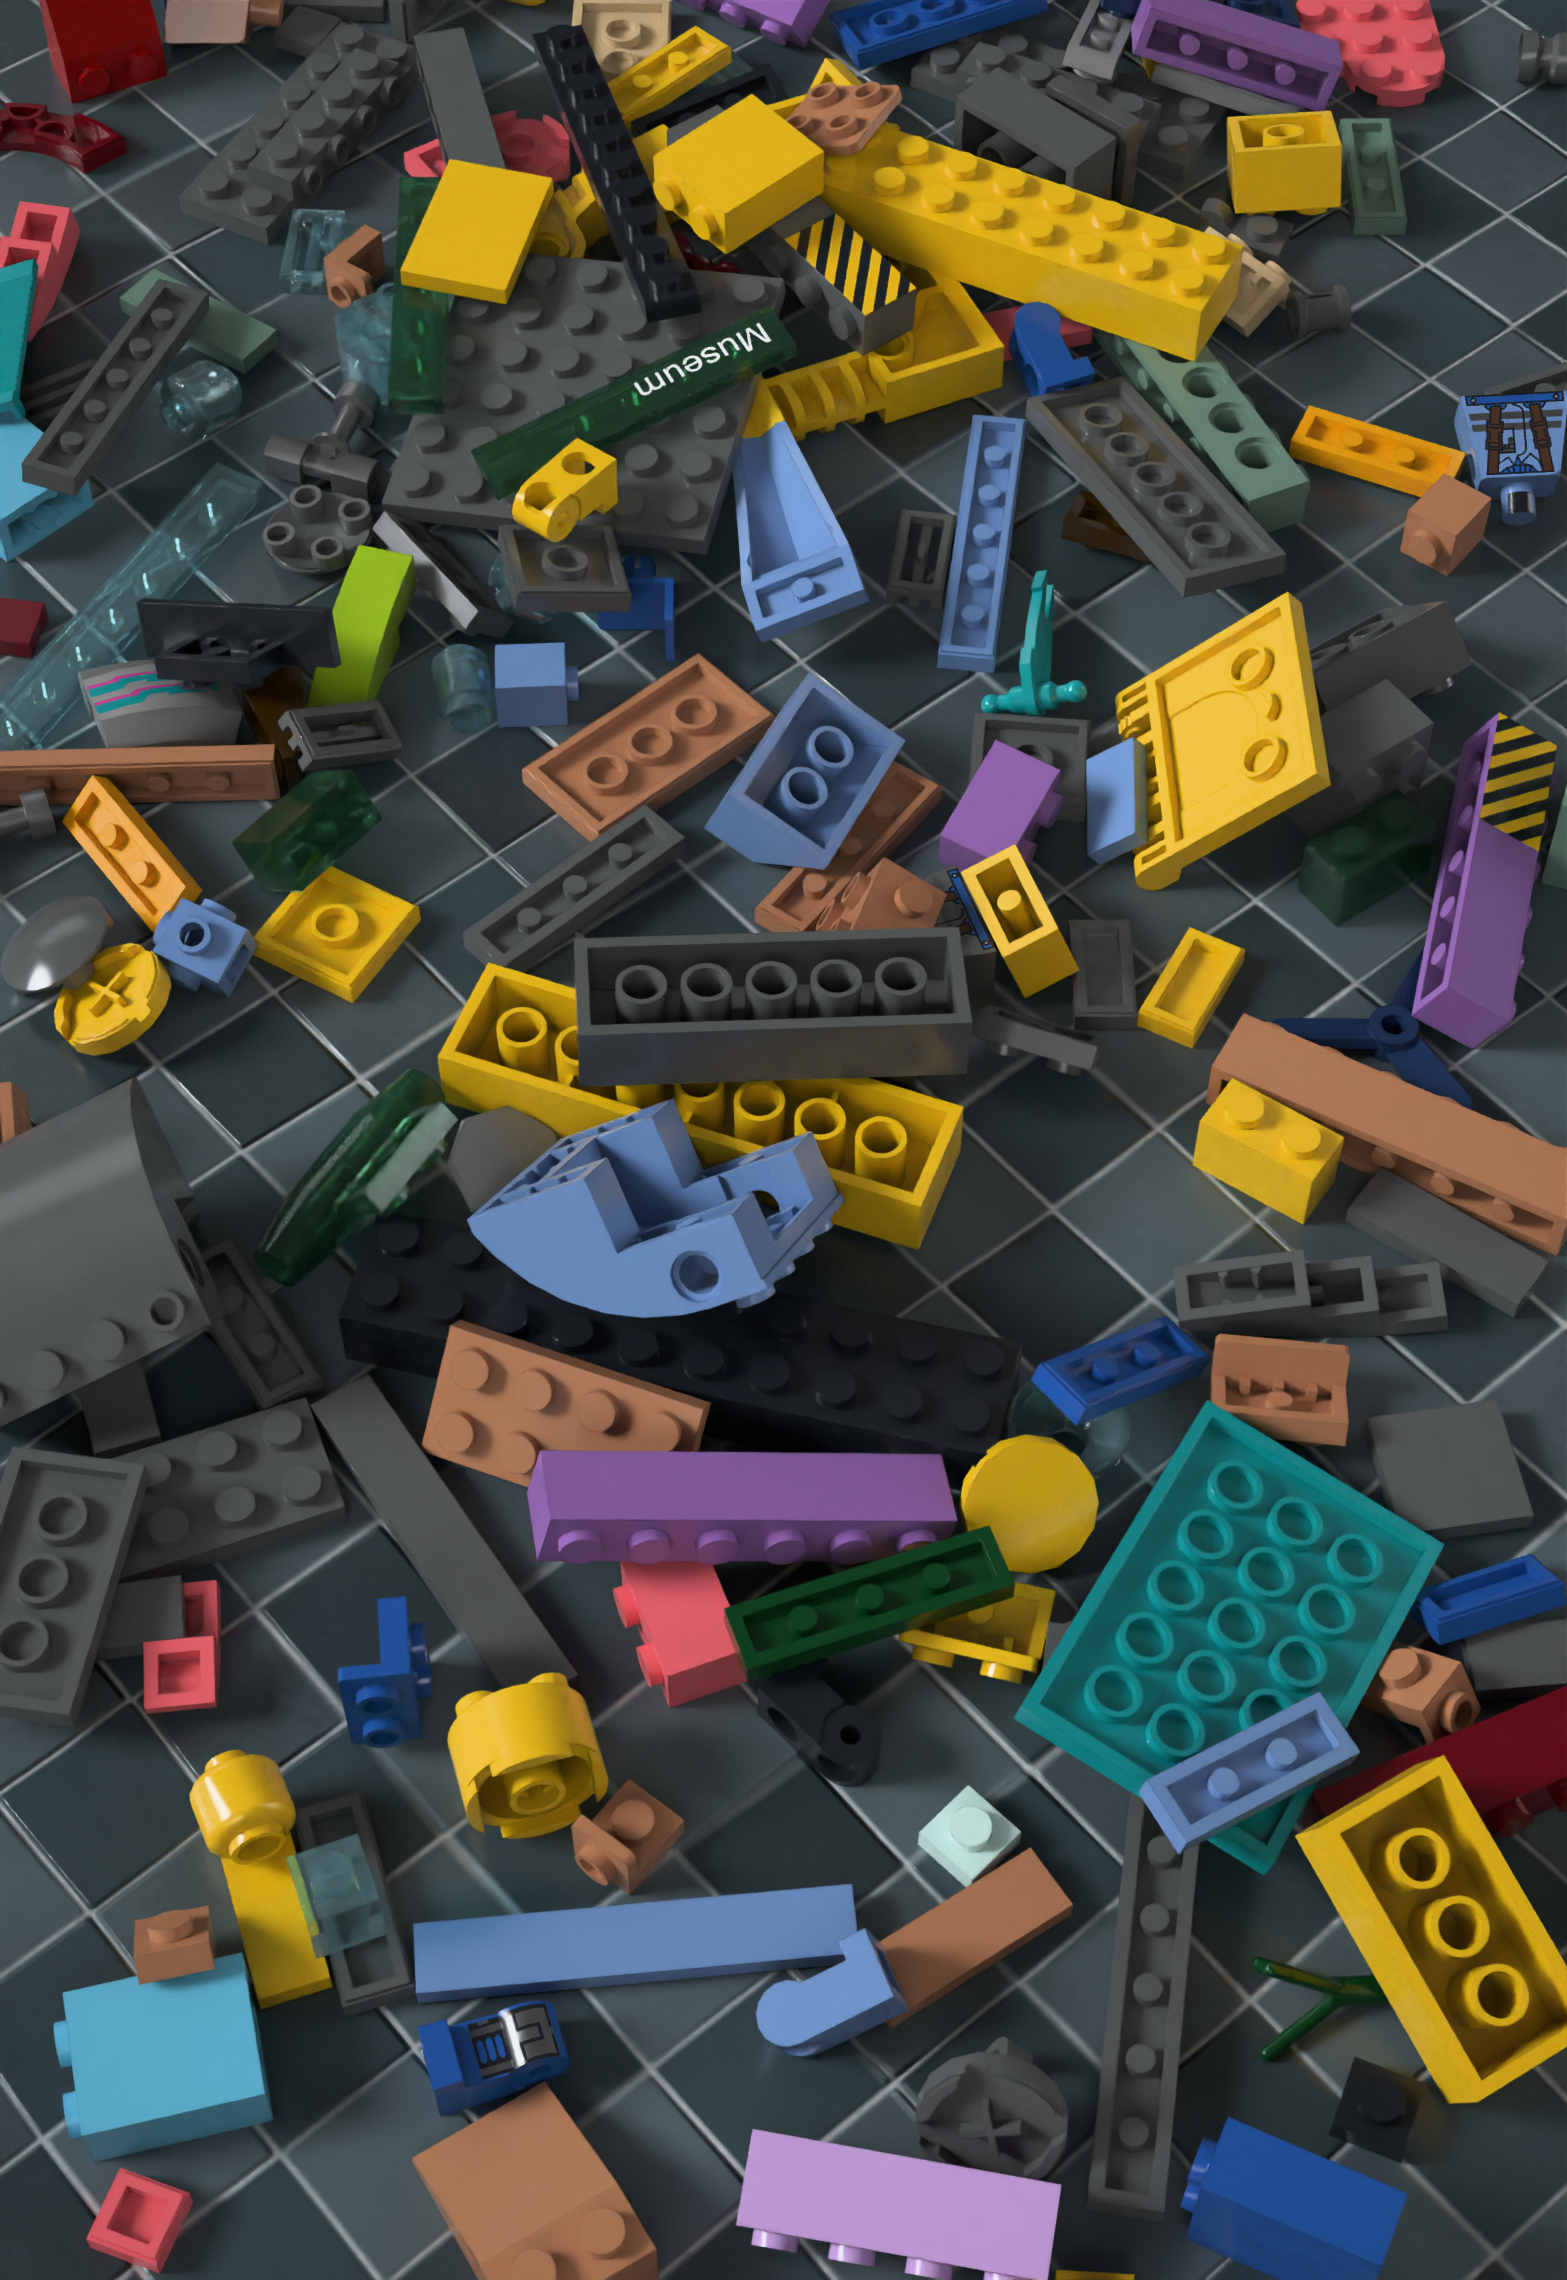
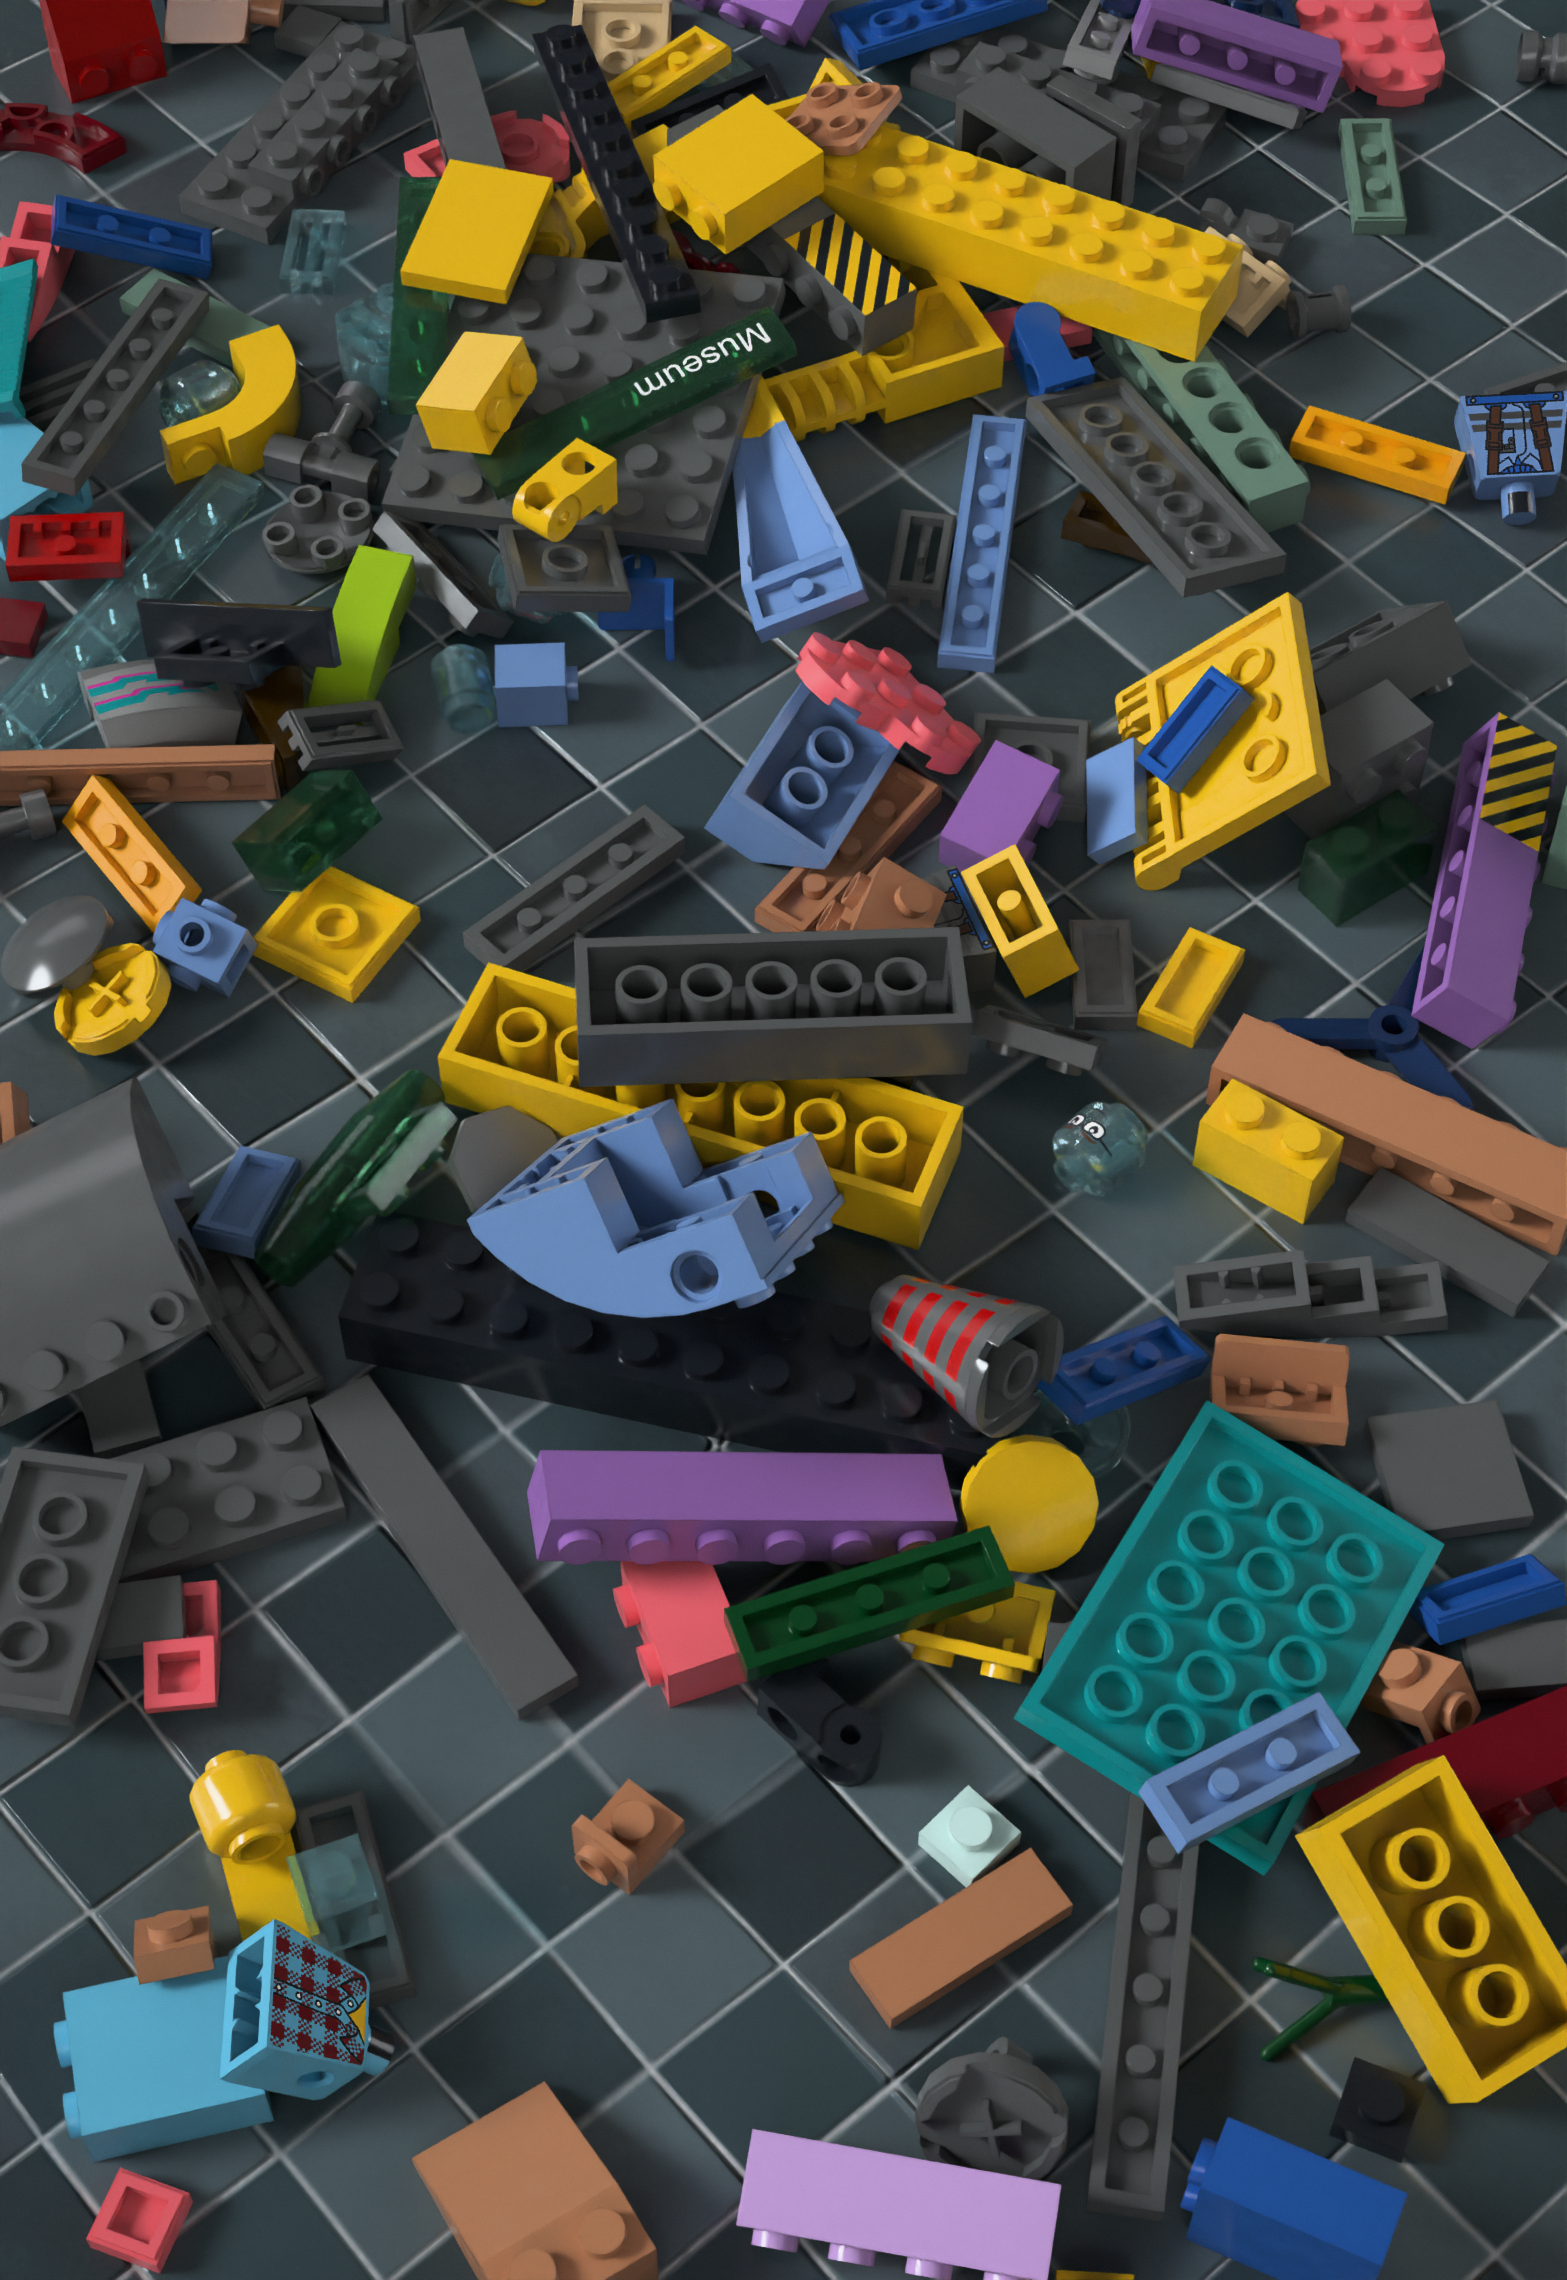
nougat bracket [323,224,386,319] -> none
blue bracket [338,1596,433,1748] -> none
medium blue tile [413,1884,857,2003] -> none
blue leg [417,2000,571,2117] -> none
nougat plate [421,1320,711,1487] -> none
yellow brick [447,1672,609,1839] -> none
nougat tile [522,653,776,842] -> none
medium blue leg [756,1928,909,2058] -> none
teal piece [981,570,1087,717] -> none
yellow brick [1227,110,1342,217] -> none
nougat brick [1400,473,1492,576] -> none
none -> red bracket [6,512,131,582]
none -> blue tile [51,194,212,280]
none -> yellow arch [160,324,302,485]
none -> medium blue tile [193,1146,301,1259]
none -> medium azure torso [220,1919,395,2100]
none -> yellow brick [416,331,538,455]
none -> coral plate [796,632,981,775]
none -> dark grey cone [869,1275,1064,1438]
none -> clear light blue head [1052,1101,1148,1197]
none -> blue tile [1136,665,1255,794]

